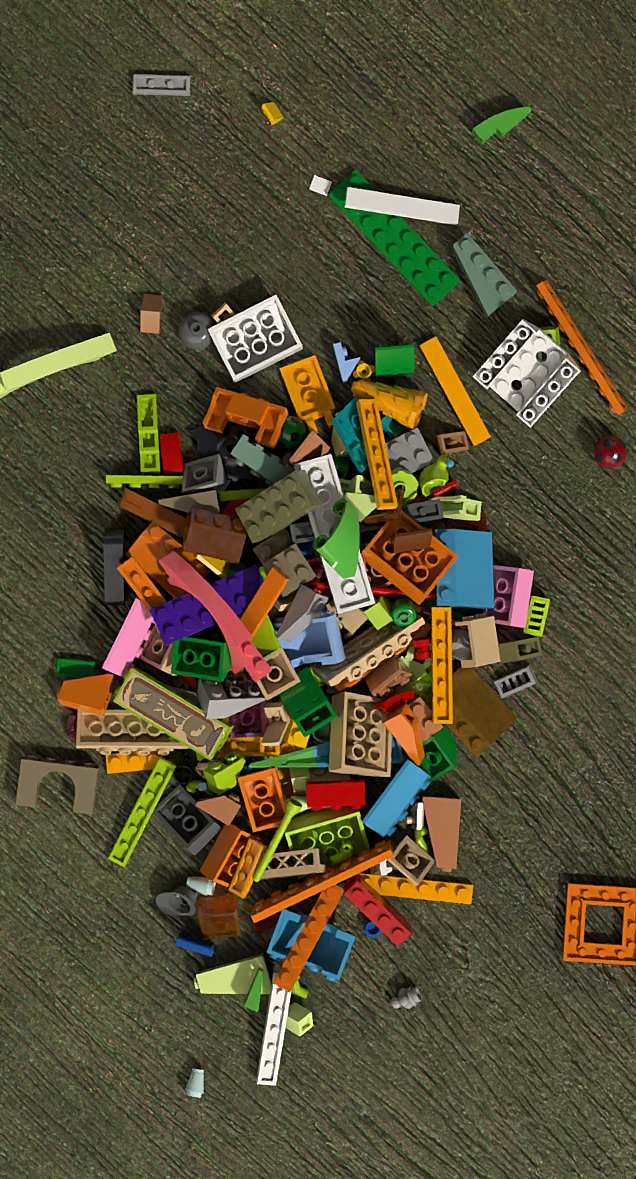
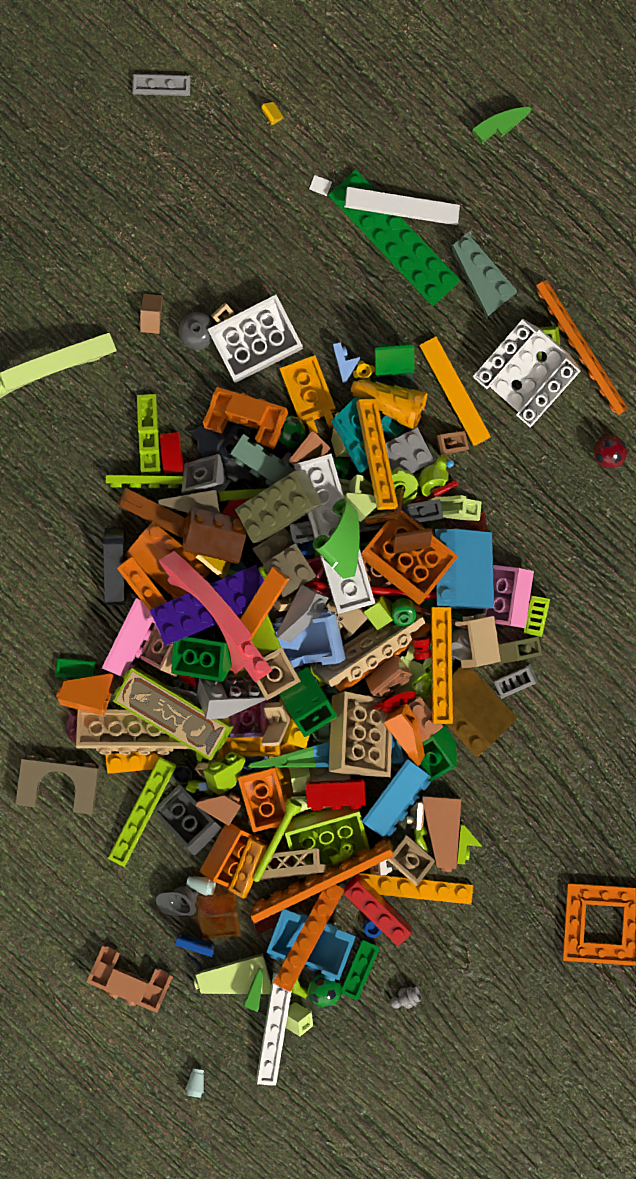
none -> nougat bracket [87,944,174,1013]
none -> green piece [308,973,342,1008]
none -> green plate [342,939,380,1001]
none -> lime slope [457,824,482,864]

